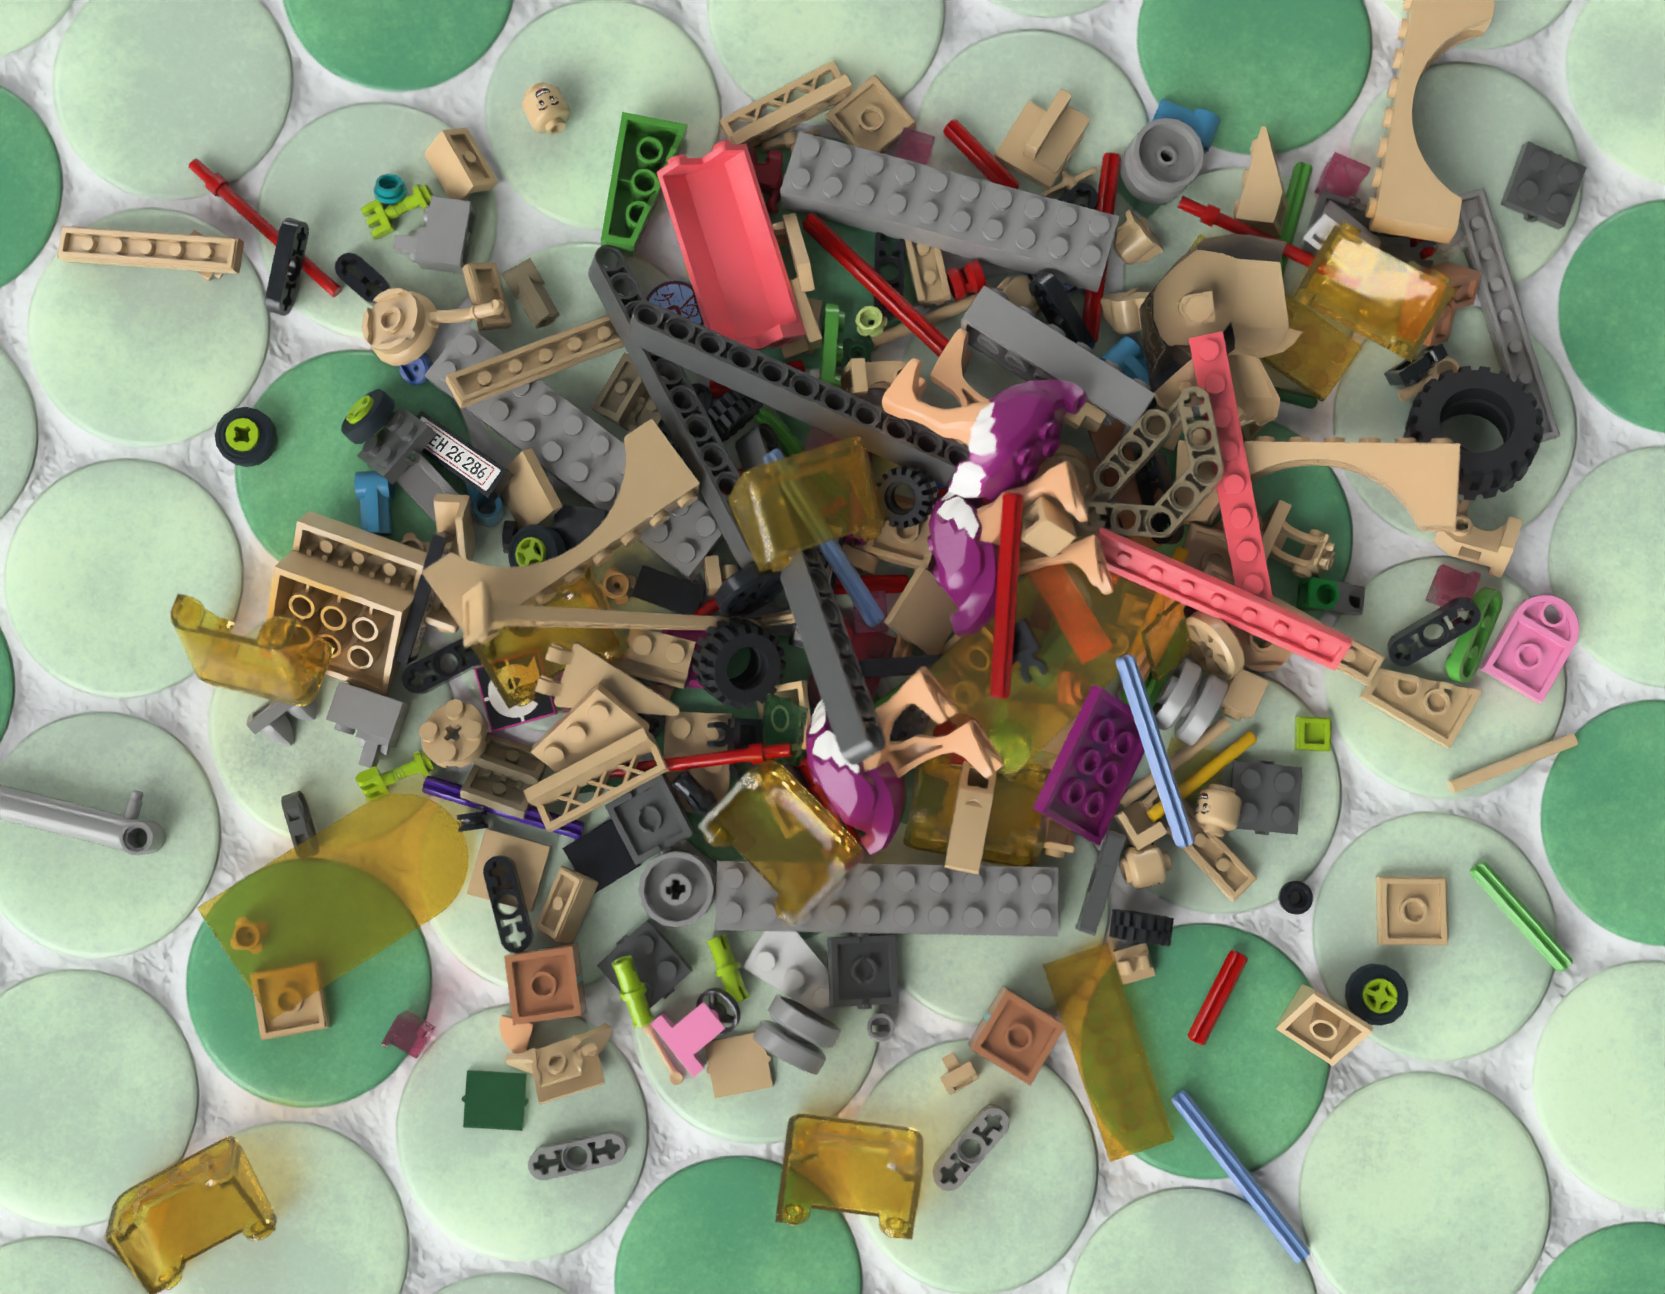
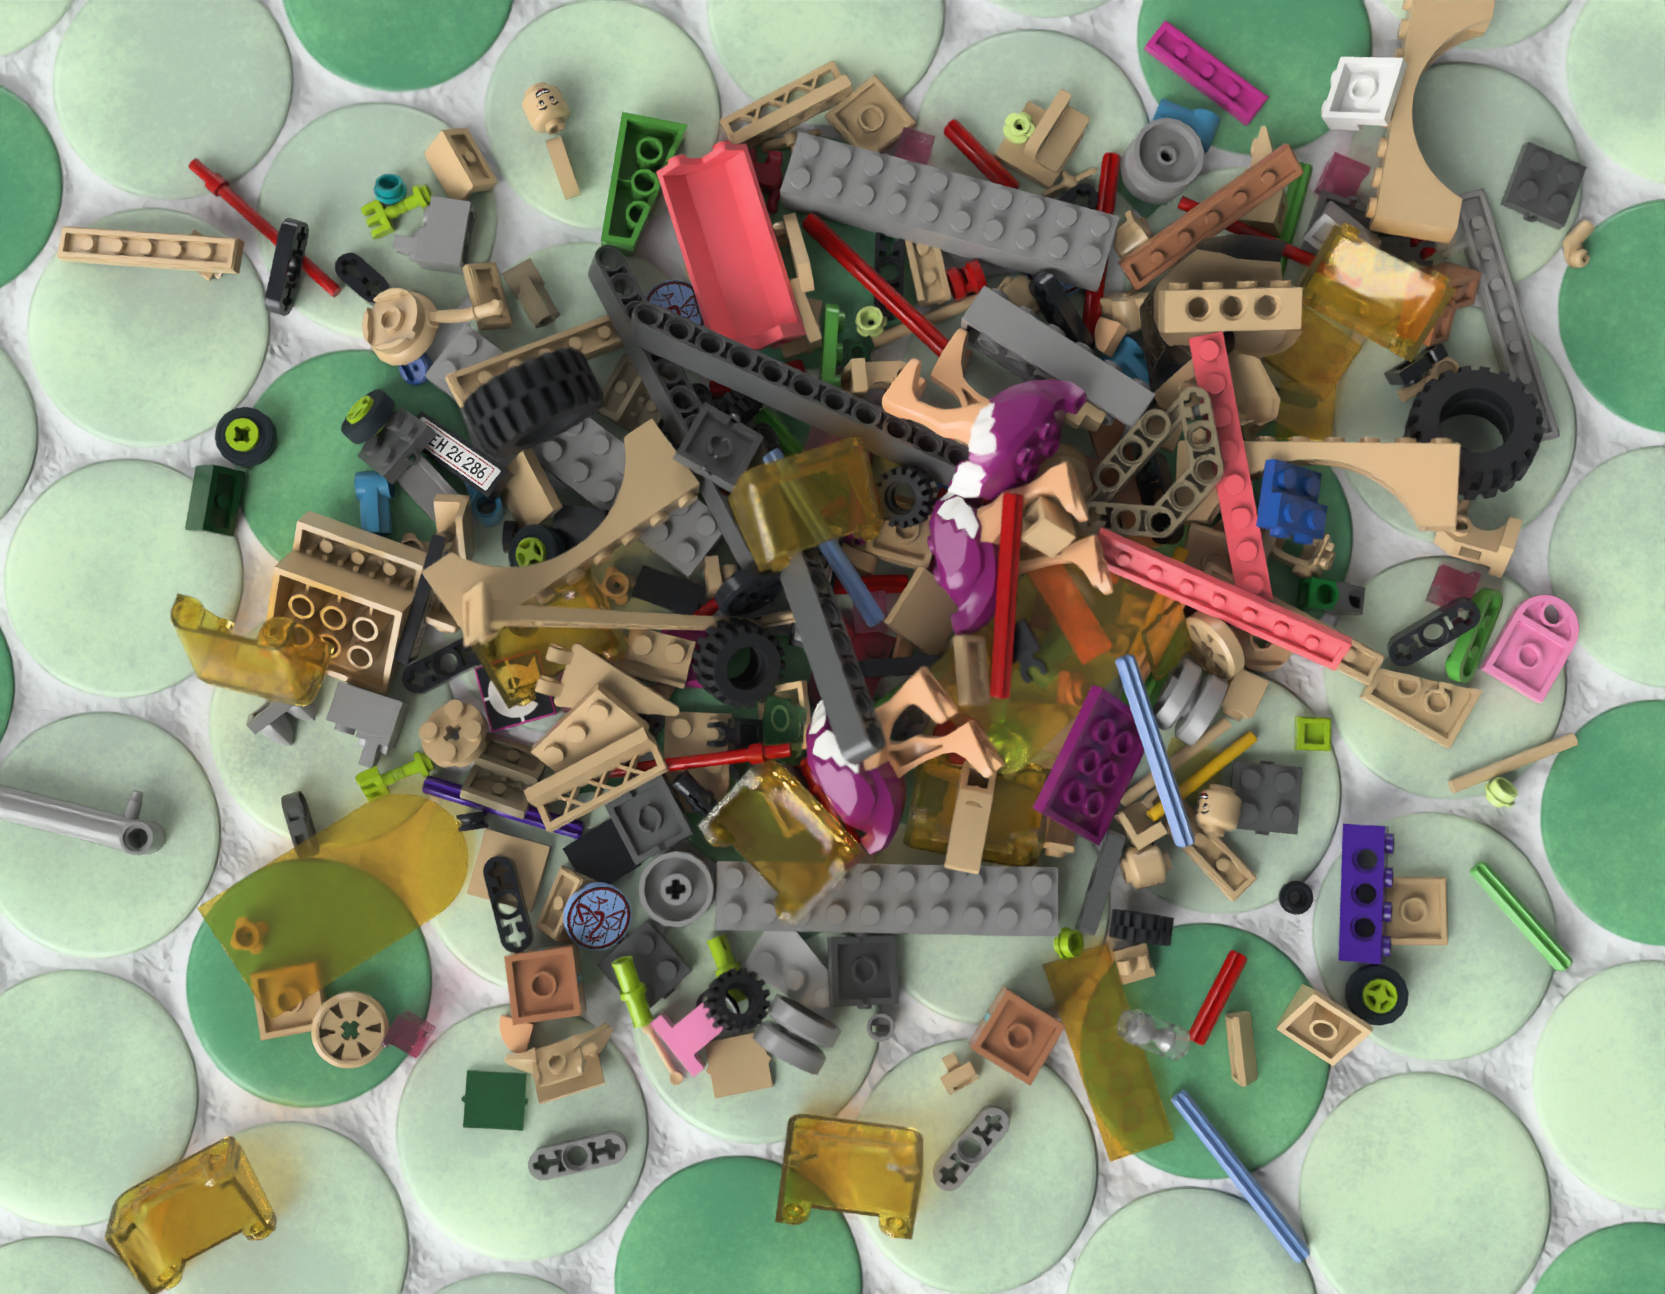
none -> dark green panel [185,464,245,537]
none -> tan wheel [311,991,389,1068]
none -> black tyre [464,347,604,458]
none -> tan beam [546,136,581,200]
none -> tile [563,882,631,950]
none -> dark grey plate [672,402,764,493]
none -> black tyre [703,968,771,1035]
none -> tan plate [953,635,990,706]
none -> yellowish green plate [1003,112,1036,144]
none -> lime plate [1053,927,1084,960]
none -> light nougat tile [1094,317,1128,358]
none -> clear piece [1117,1009,1190,1061]
none -> nougat tile [1118,143,1305,291]
none -> dark pink tile [1144,20,1269,127]
none -> tan brick [1158,280,1302,333]
none -> tan slope [1225,1011,1258,1087]
none -> blue plate [1256,459,1328,545]
none -> clear yellow piece [1276,378,1337,441]
none -> white plate [1321,57,1407,131]
none -> dark purple brick [1338,824,1395,964]
none -> yellowish green plate [1485,777,1518,808]
none -> tan arm [1562,220,1595,268]

